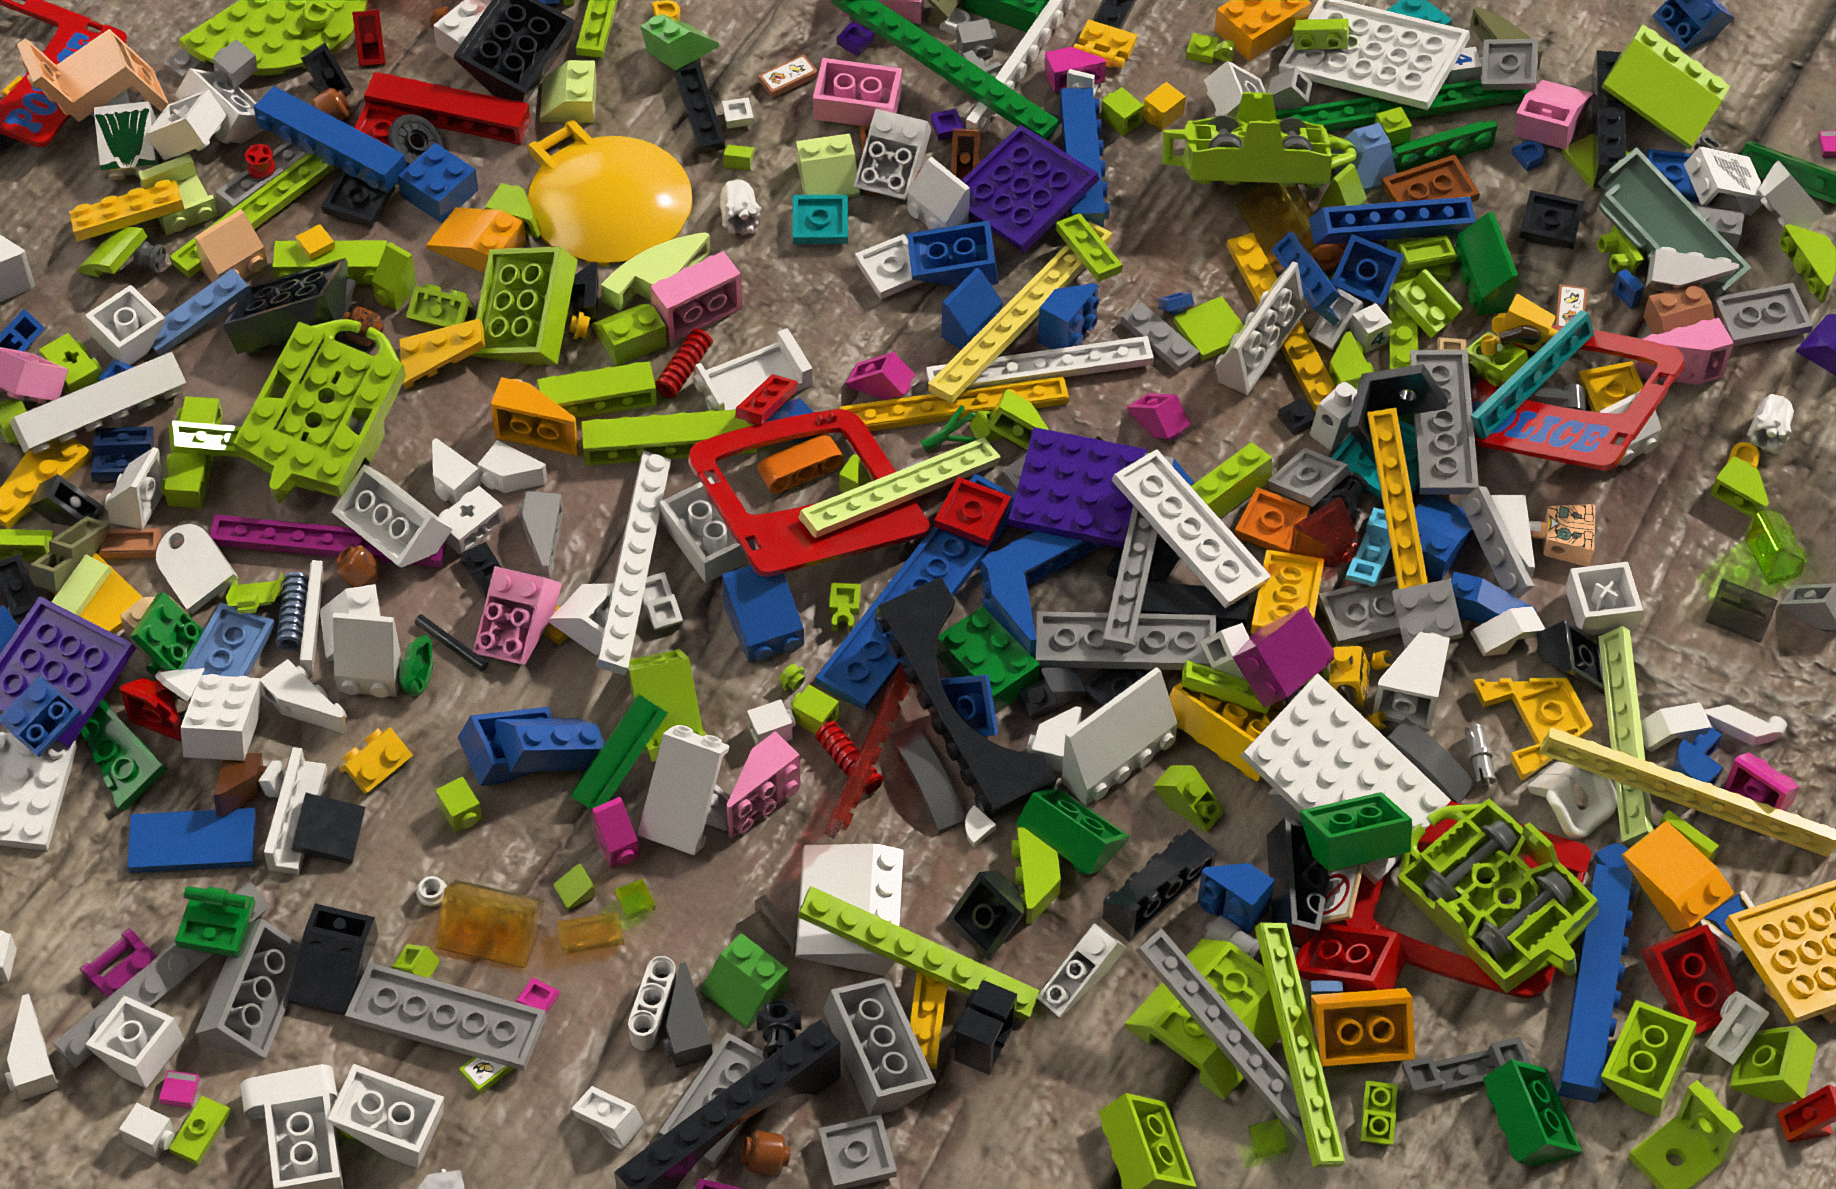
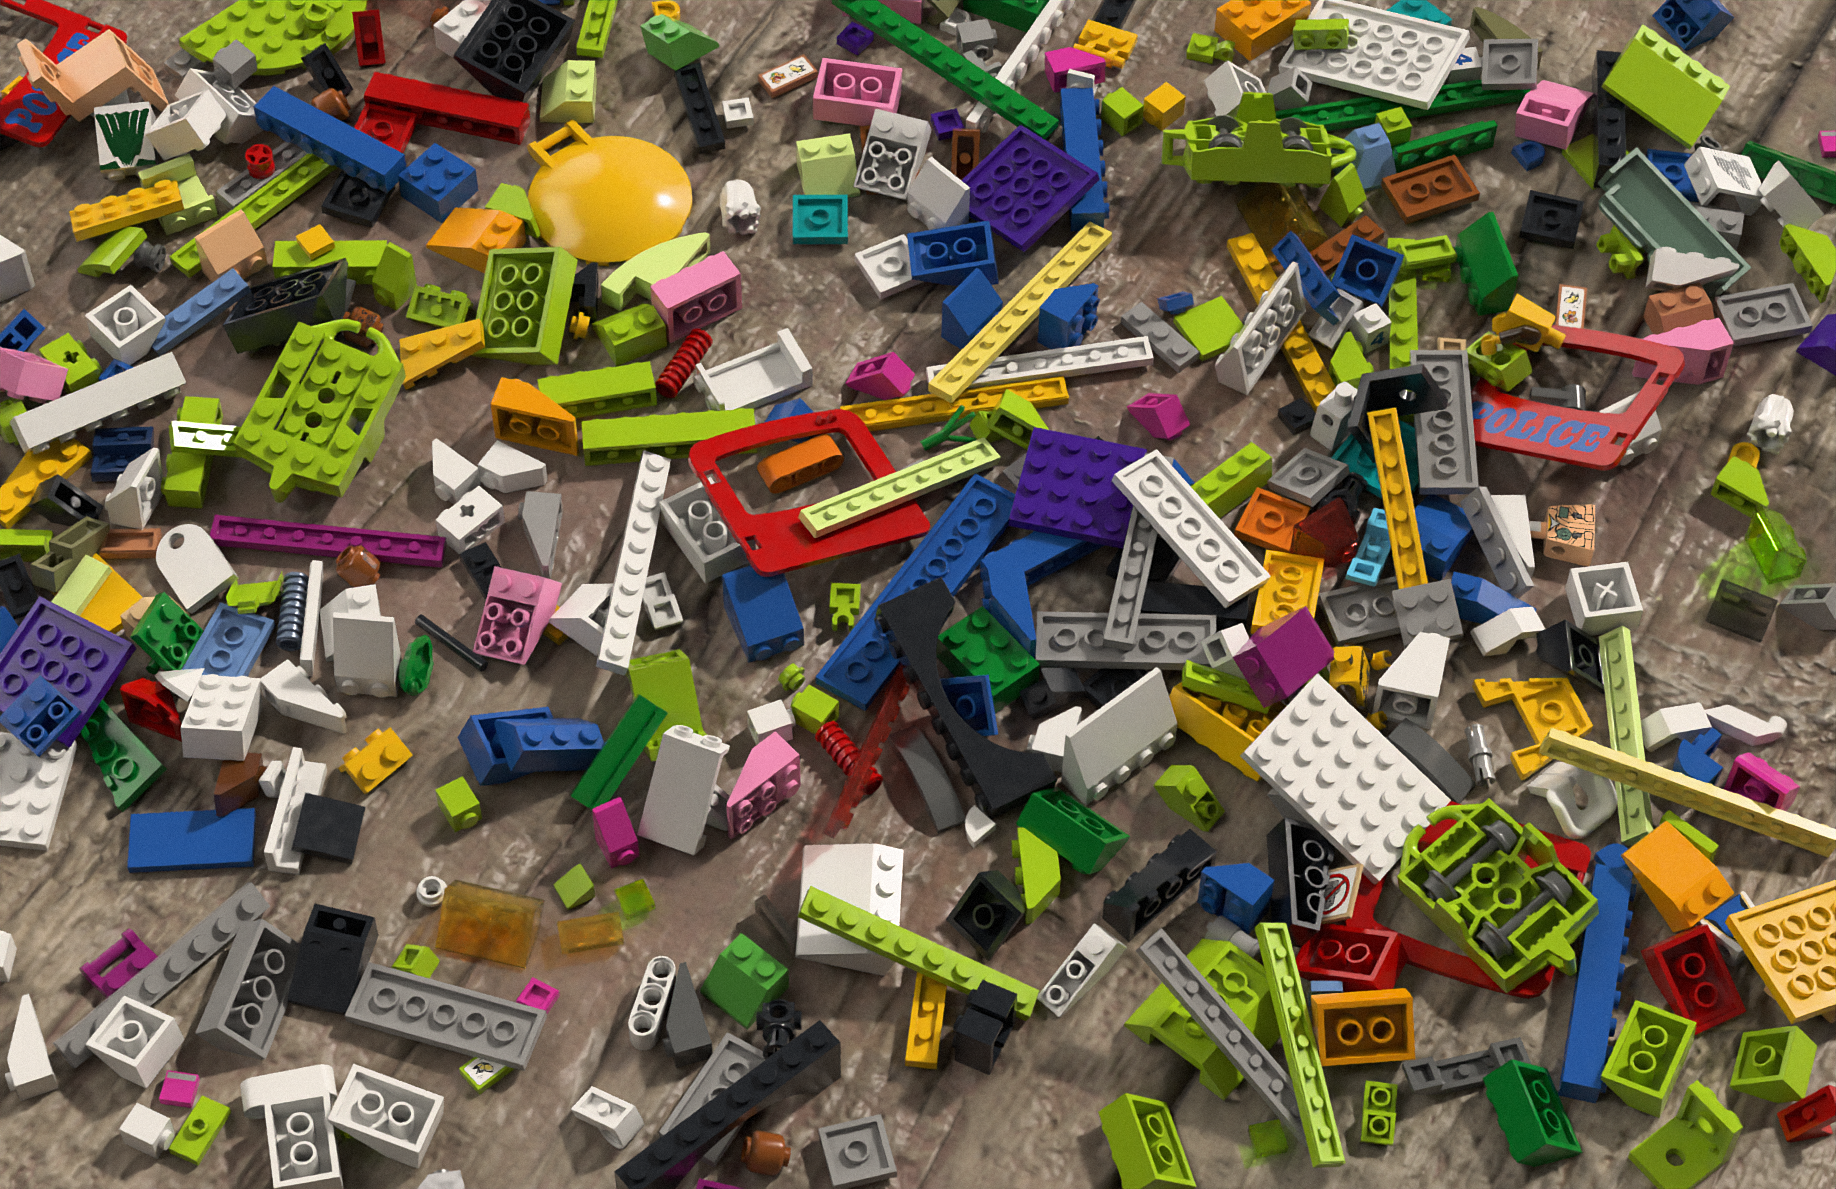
green plate [175,886,256,958] -> none
white slope [332,464,453,568] -> none
black wheel [388,114,443,167] -> none
lime slope [723,145,755,171] -> none
red plate [735,374,798,425] -> none
light grey slope [823,976,936,1117] -> none
lime slope [839,454,871,493] -> none
red plate [934,477,1011,547] -> none
lime plate [1056,213,1123,282] -> none
green slope [1299,792,1412,871] -> none
blue brick [1309,197,1476,245] -> none
lime bracket [1393,269,1463,338] -> none
teal tile [1471,310,1594,439] -> none
yellow plate [1577,361,1643,412] -> none
blue plate [1613,269,1644,309] -> none
white plate [1705,991,1769,1065] -> none

